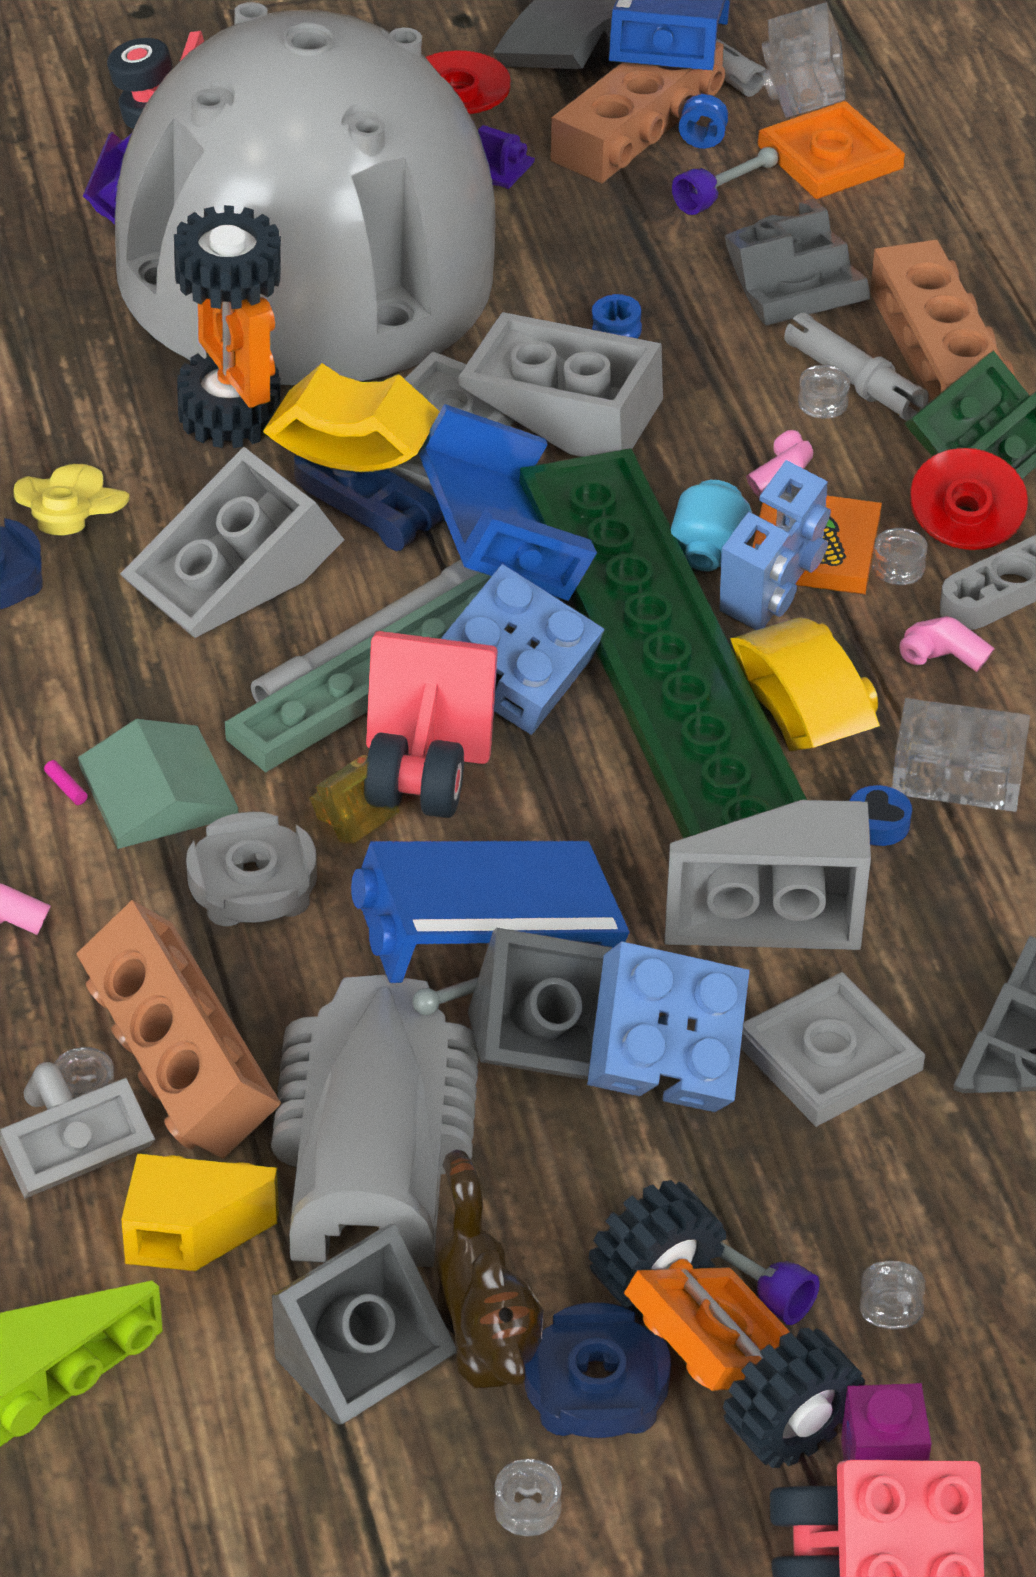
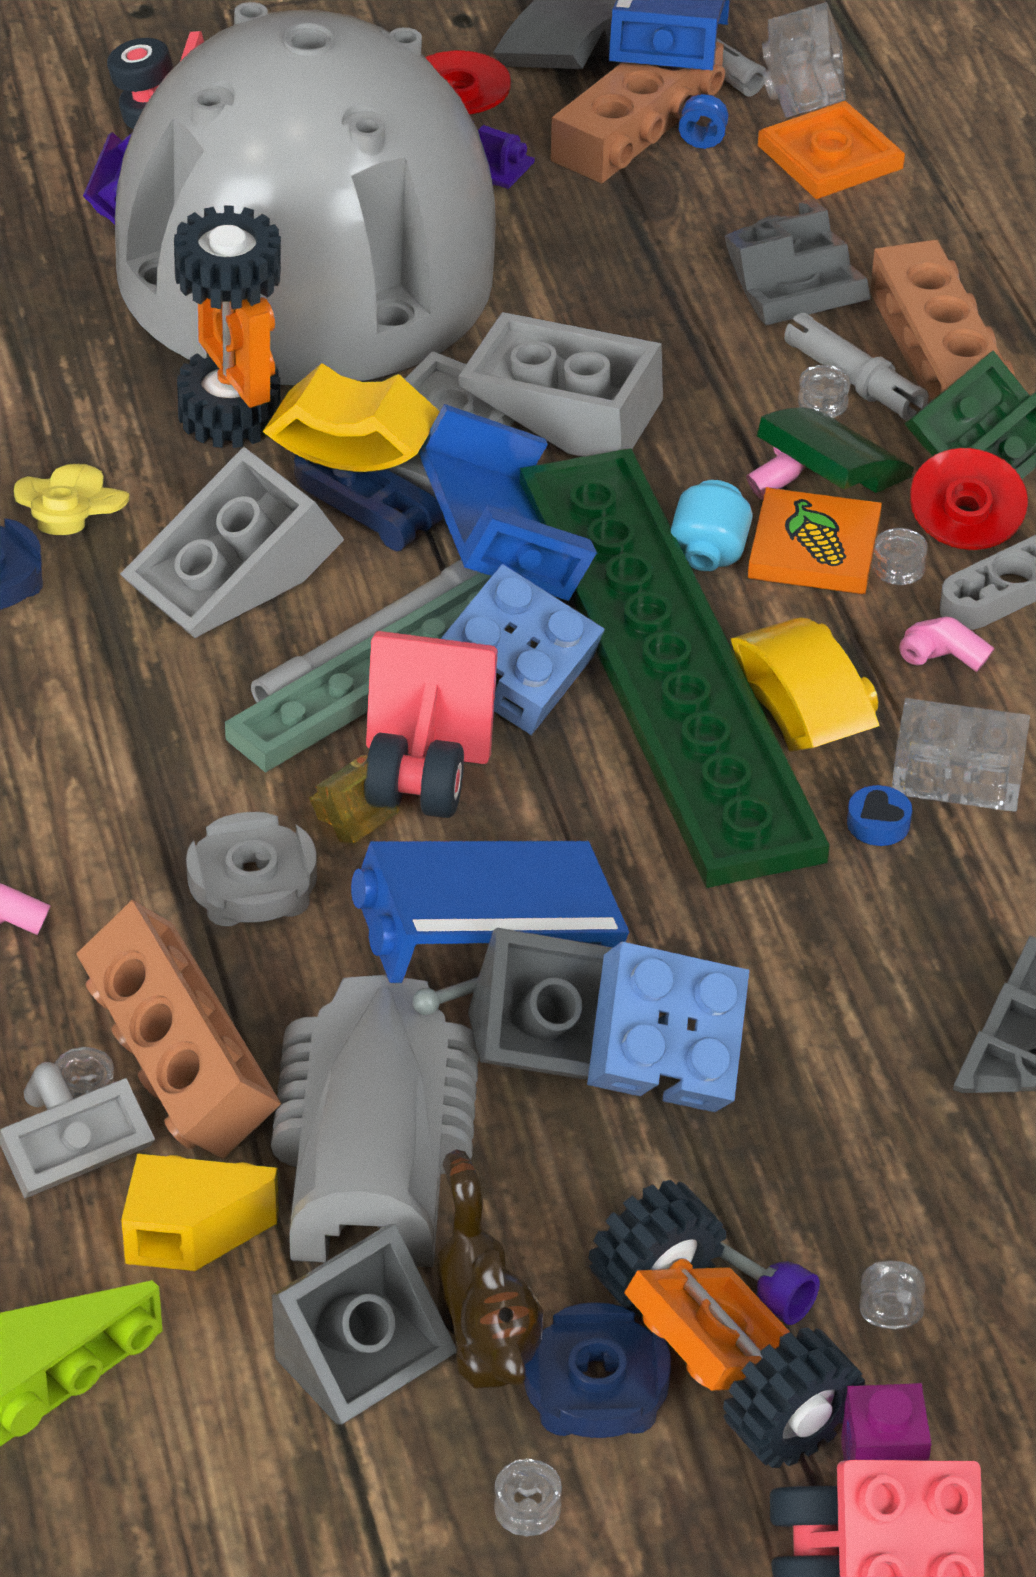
dark pink piece [44,760,88,805] -> none
sand green slope [78,719,239,849] -> none
blue bush [592,294,642,338] -> none
light grey slope [664,800,871,950] -> none
dark purple hinge [672,147,778,215] -> none
medium blue piece [719,460,831,630] -> none
light grey tile [741,972,925,1127] -> none
none -> dark green slope [757,407,914,493]

